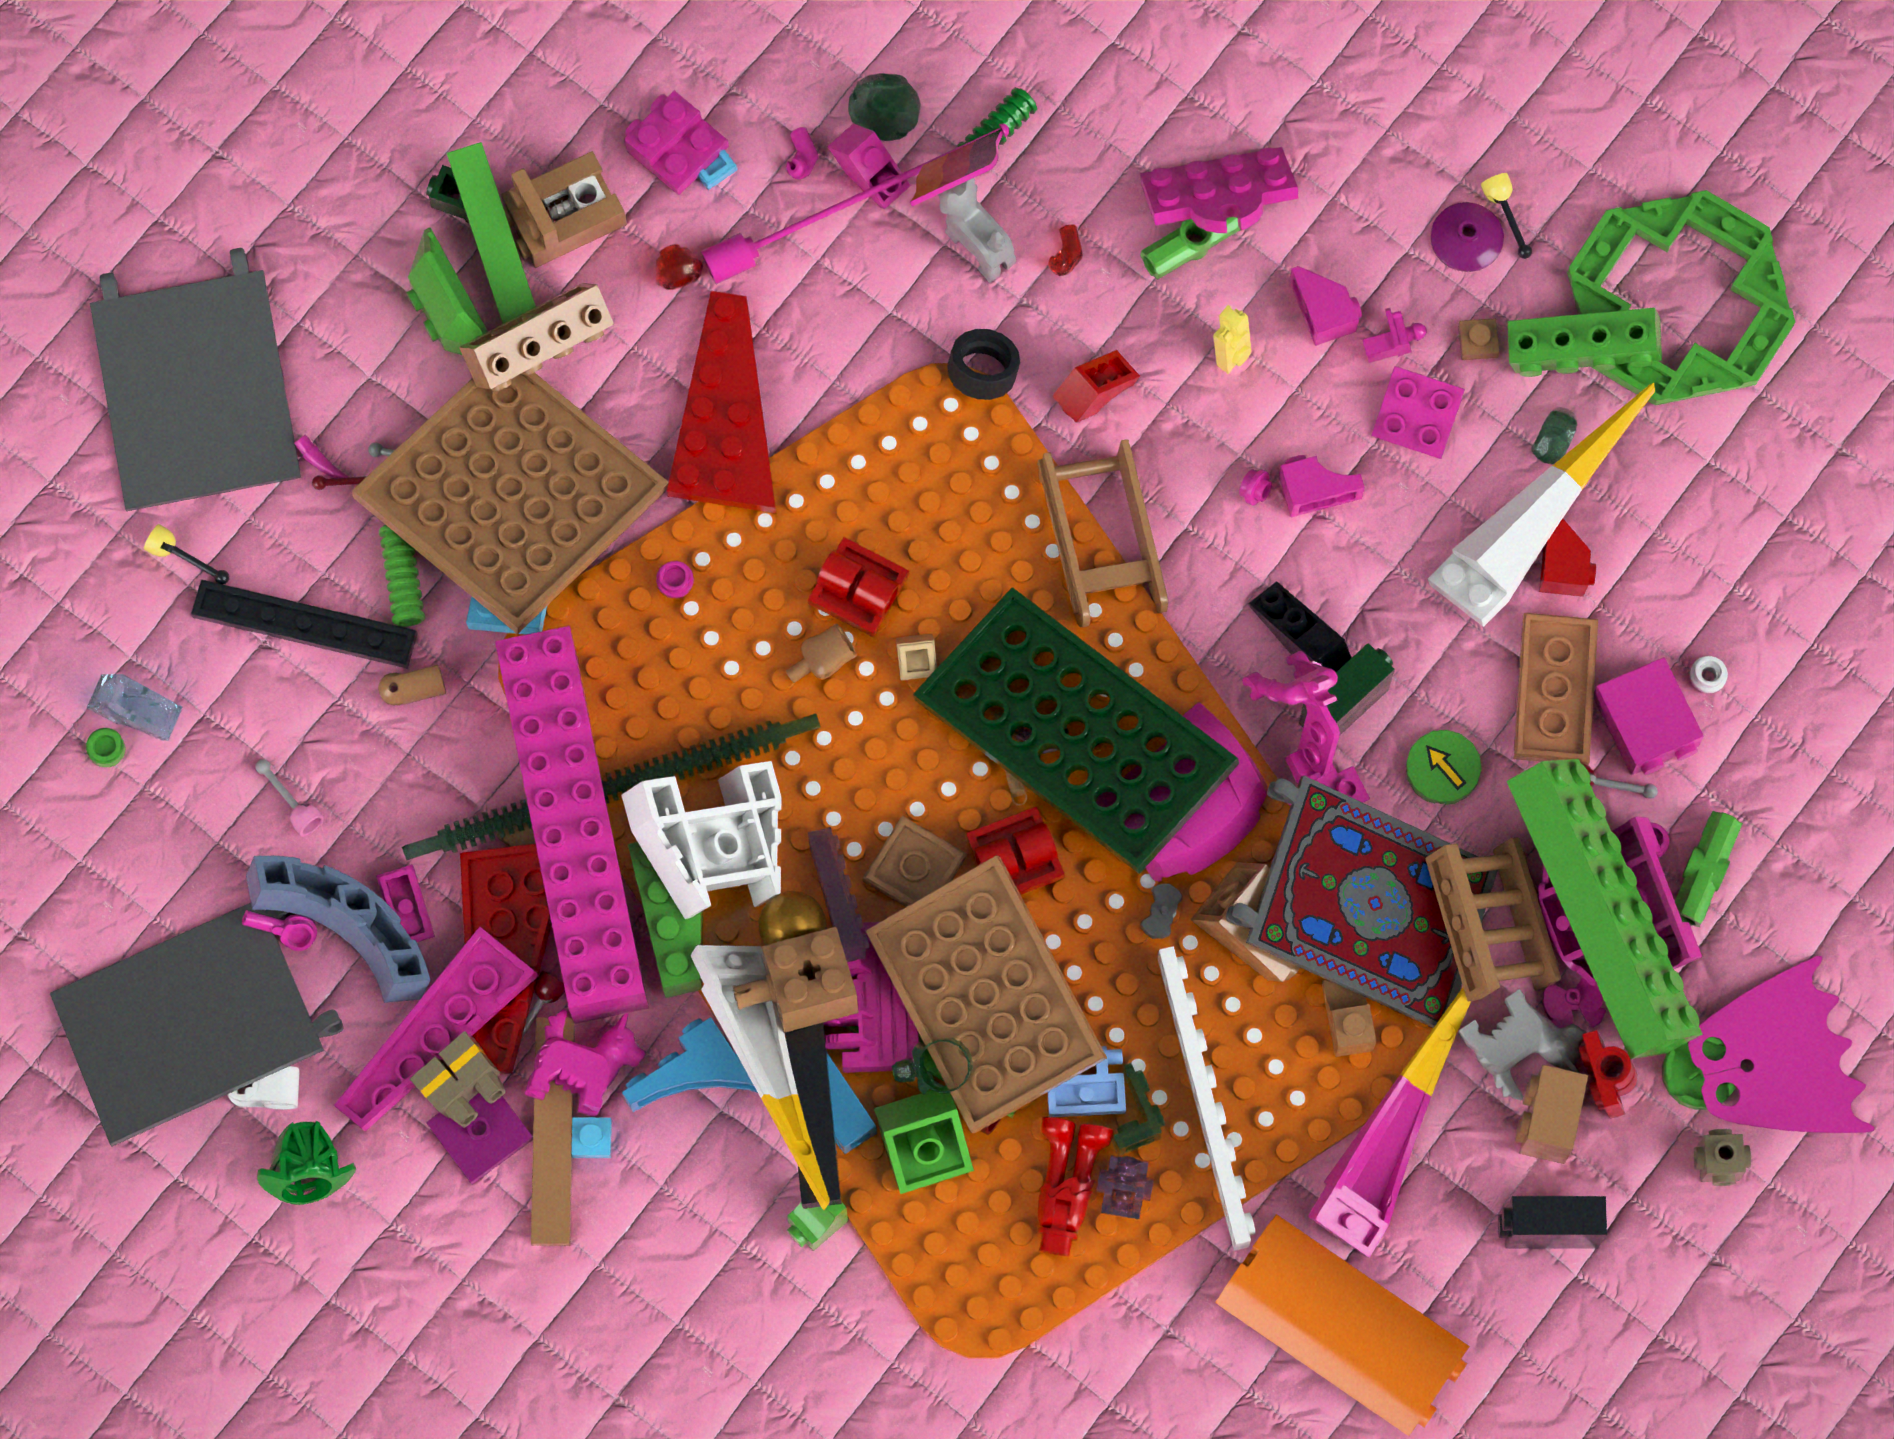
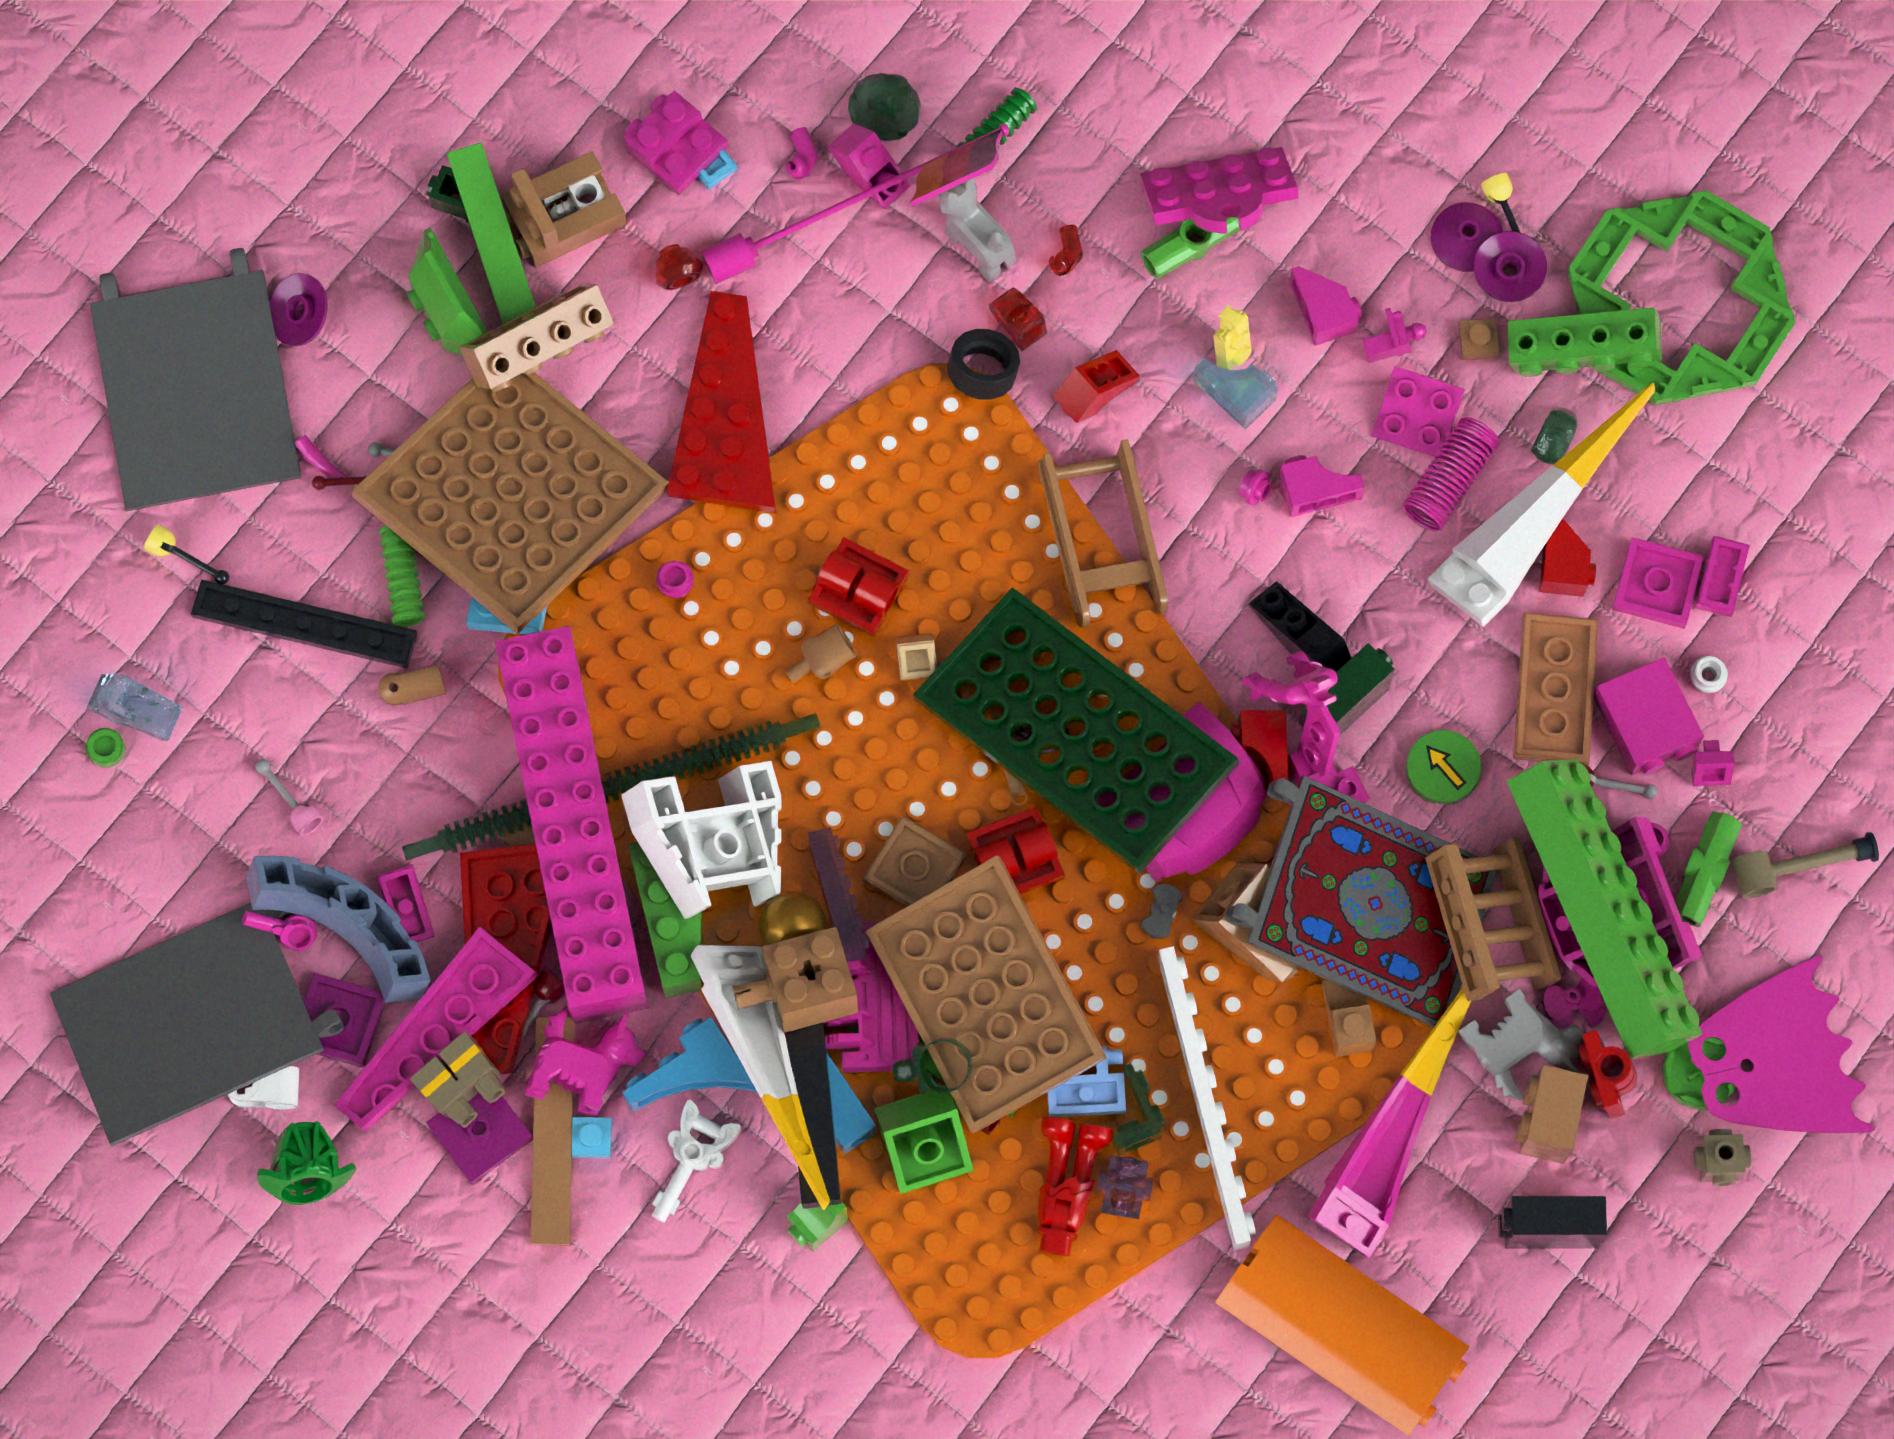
none -> magenta dish [270,273,328,346]
none -> magenta tile [304,973,385,1068]
none -> white piece [651,1099,741,1223]
none -> clear red leg [989,287,1048,351]
none -> clear light blue arch [1193,358,1278,429]
none -> red arch [1231,710,1288,787]
none -> dark pink piece [1402,417,1500,532]
none -> magenta dish [1473,231,1547,302]
none -> dark pink tile [1612,537,1704,629]
none -> dark pink tile [1691,740,1735,786]
none -> dark pink plate [1695,536,1750,617]
none -> dark tan piece [1731,832,1879,899]

